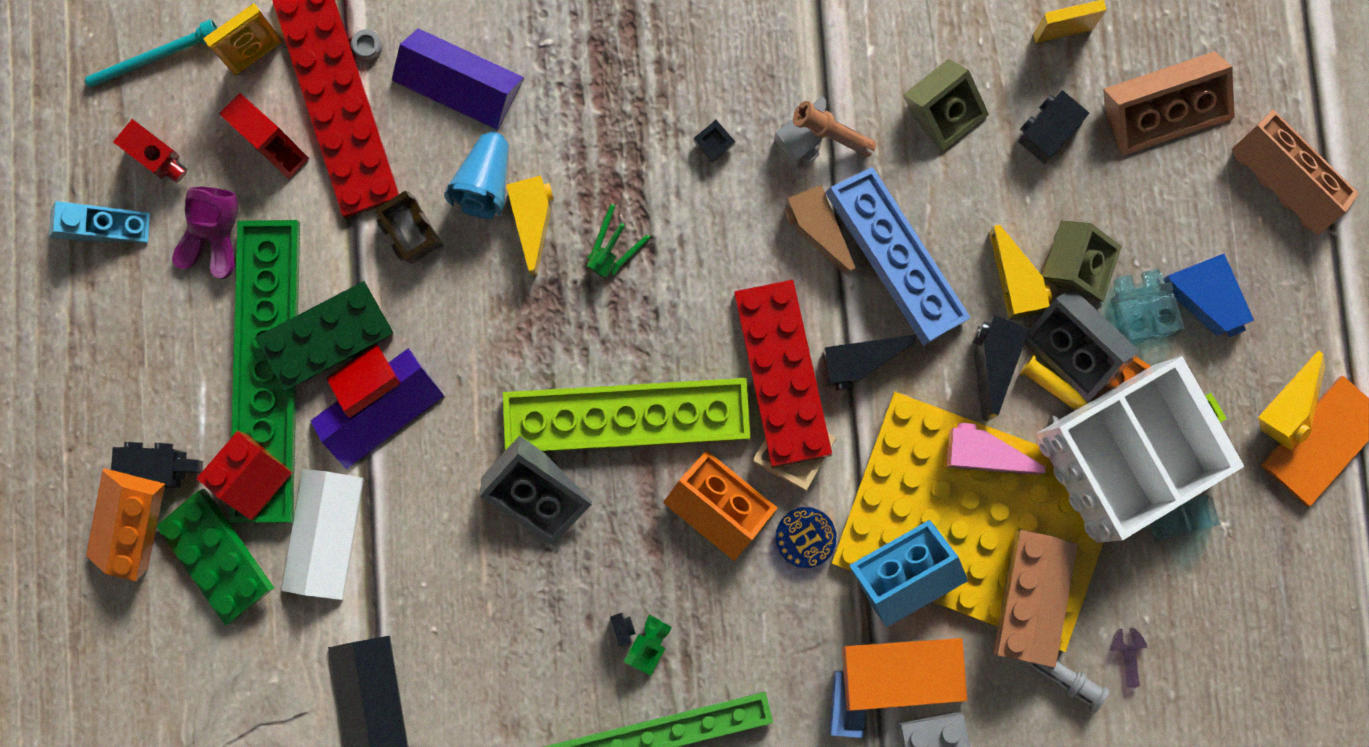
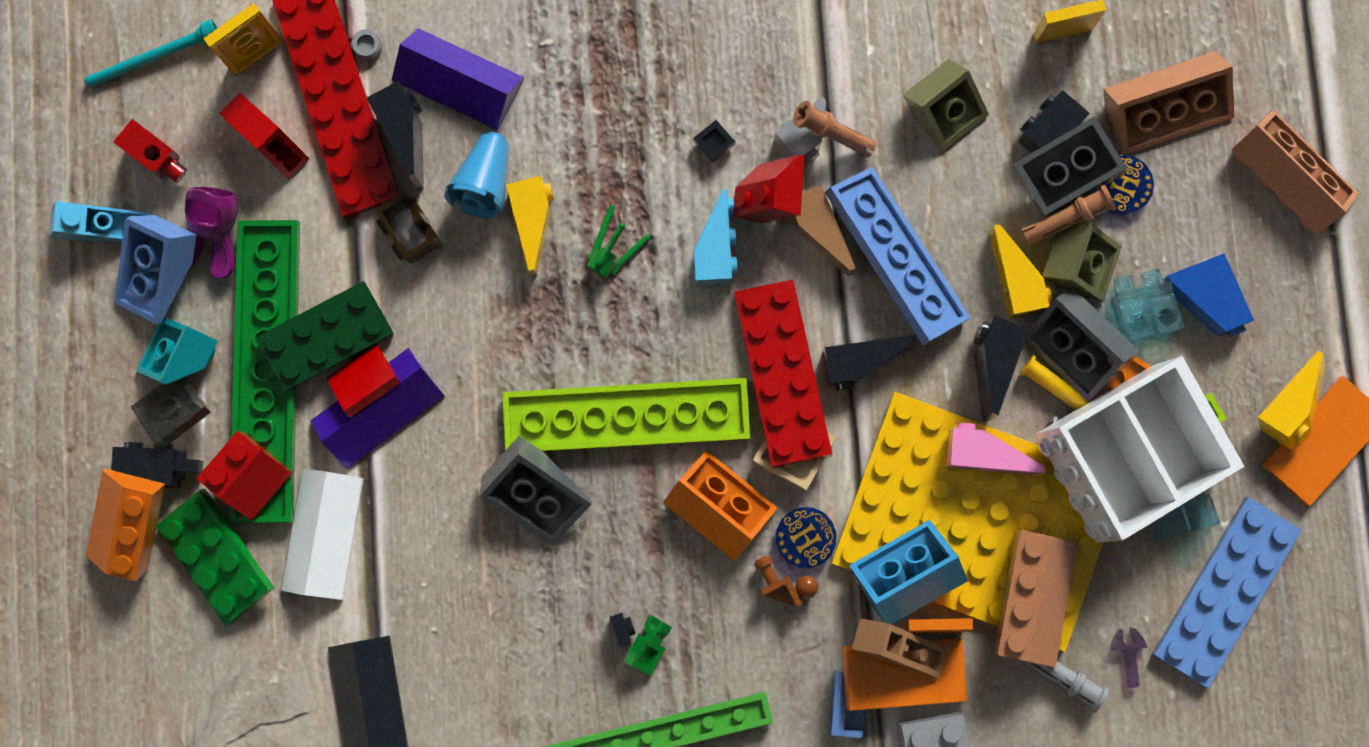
none -> medium blue slope [114,214,197,324]
none -> clear smoke plate [130,376,211,450]
none -> teal slope [136,317,218,385]
none -> black slope [366,81,424,191]
none -> medium azure slope [694,189,738,286]
none -> red slope [733,154,804,223]
none -> dark orange piece [754,555,818,607]
none -> medium nougat slope [852,618,946,678]
none -> orange tile [901,618,973,634]
none -> dark grey slope [1014,116,1127,218]
none -> nougat pin [1022,185,1117,246]
none -> clear blue tile [1094,155,1154,216]
none -> medium blue plate [1152,497,1302,689]

